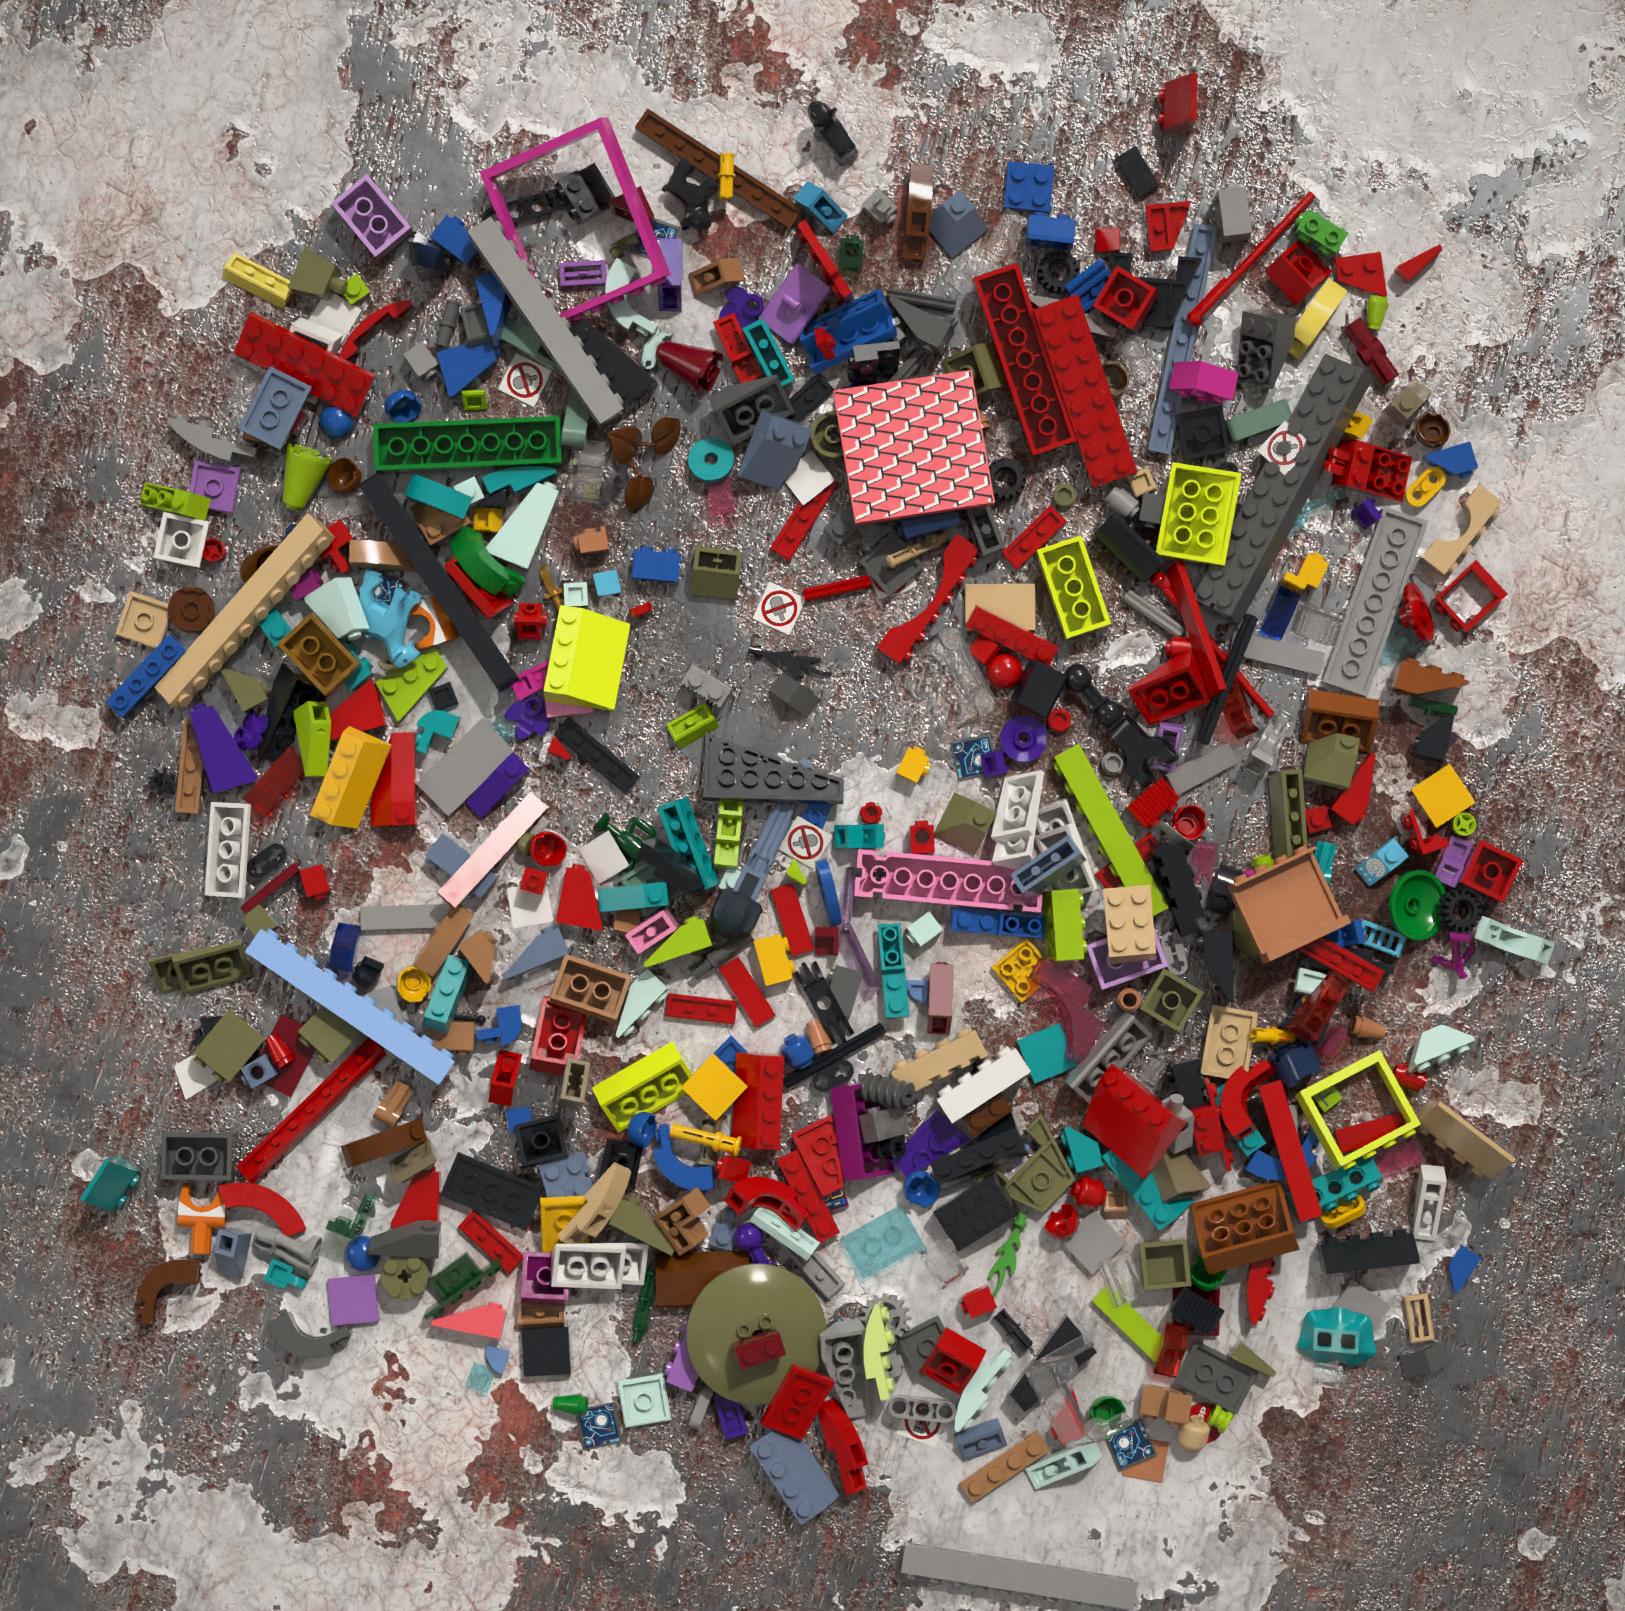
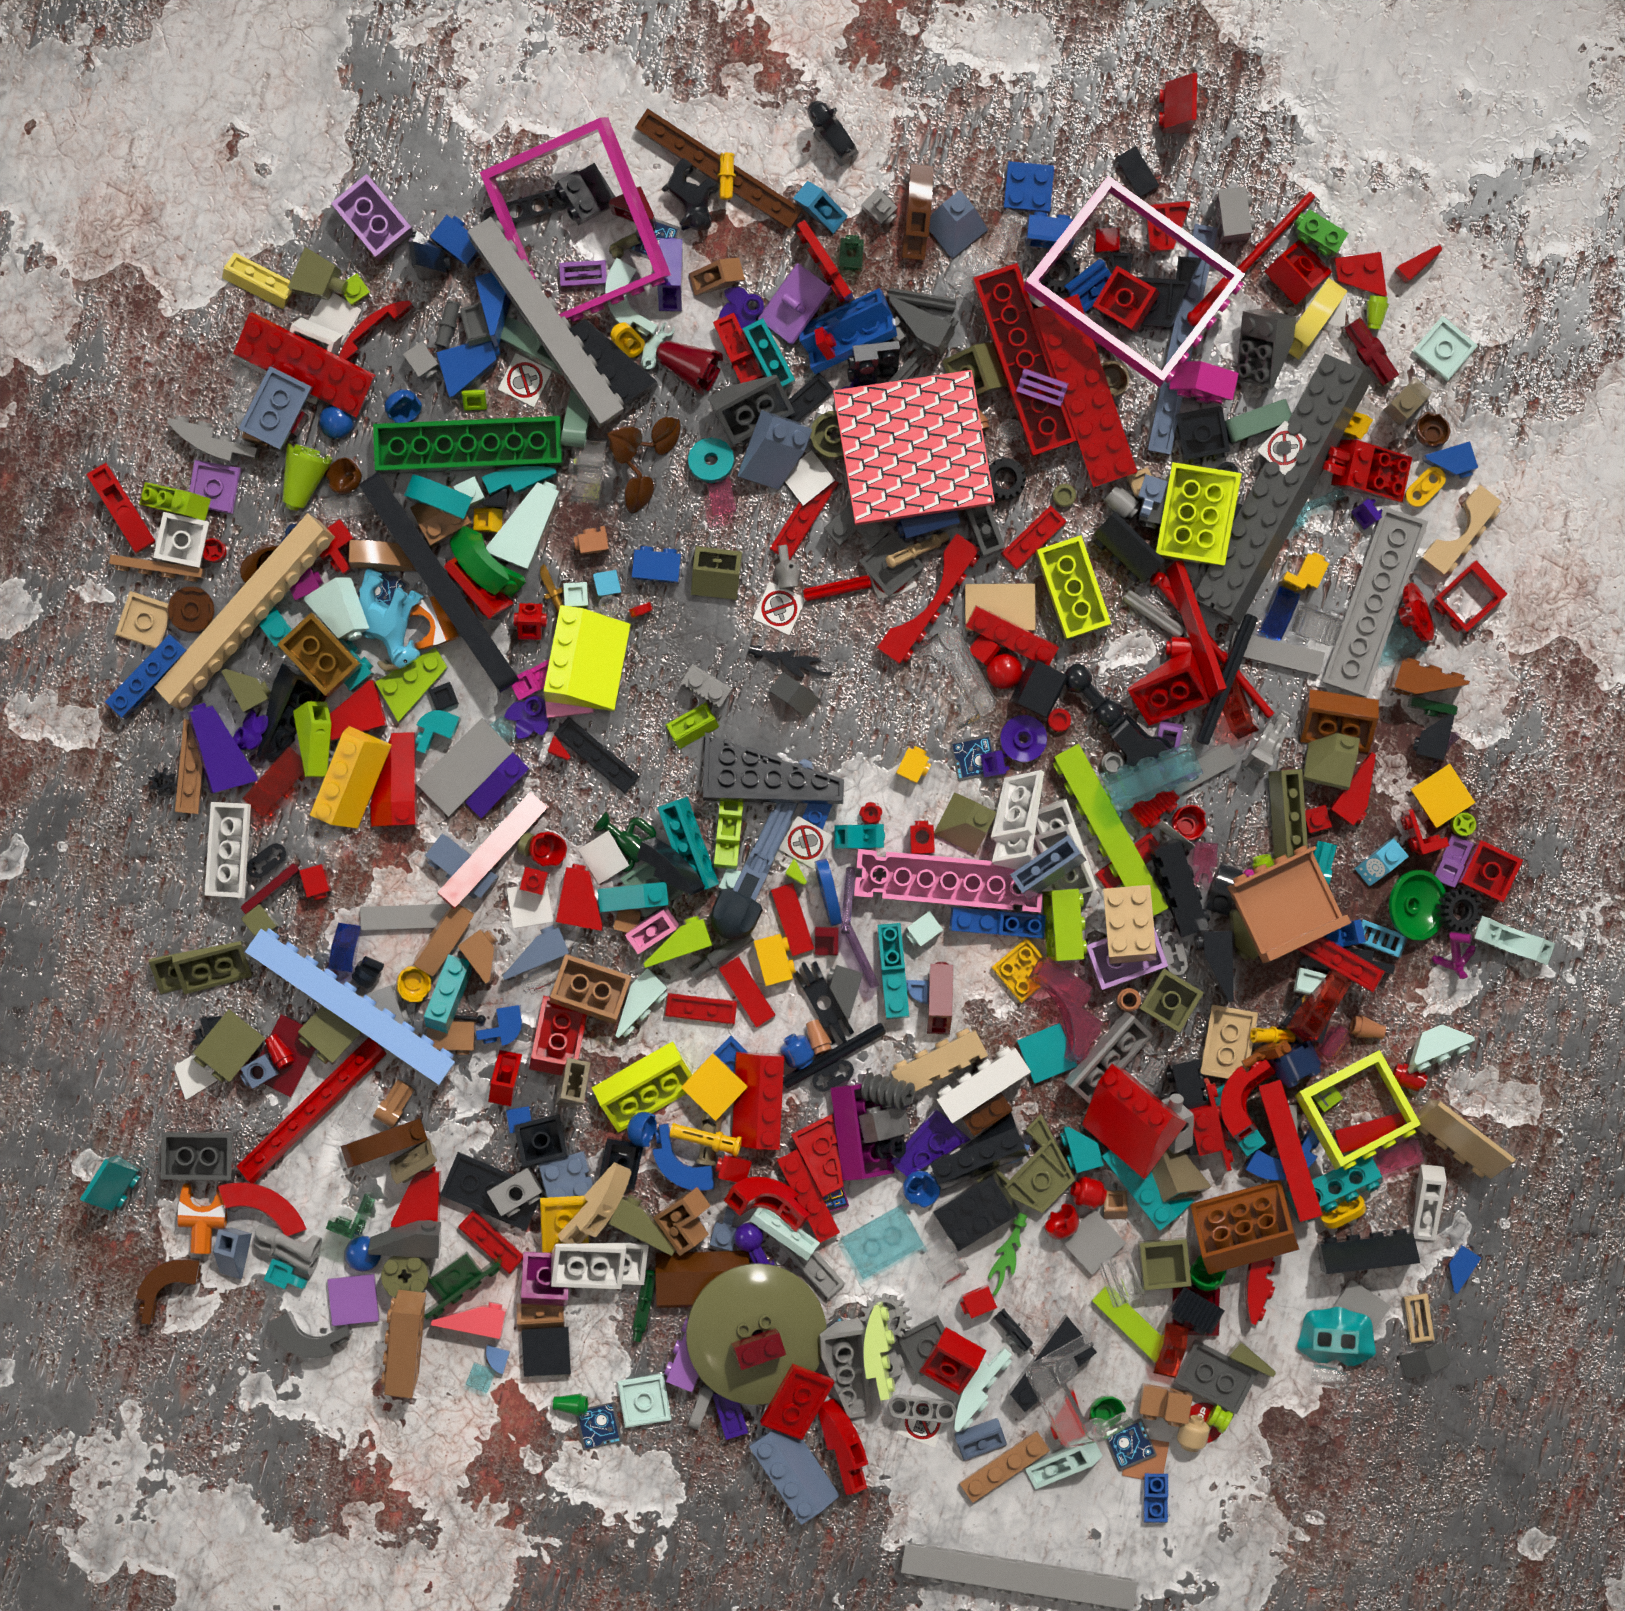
none -> red slope [86,462,156,554]
none -> medium nougat plate [109,554,206,582]
none -> clear plate [307,824,353,857]
none -> medium nougat brick [381,1290,427,1398]
none -> light grey brick [487,1167,543,1217]
none -> yellow plate [610,322,645,358]
none -> light grey piece [775,545,800,589]
none -> medium lavender tile [1016,369,1069,406]
none -> door [1023,176,1245,388]
none -> clear light blue wedge [1099,743,1203,811]
none -> sand blue plate [1138,474,1168,518]
none -> blue slope [1144,1473,1168,1523]
none -> dark orange piece [1241,1040,1291,1069]
none -> light aqua tile [1412,316,1478,381]

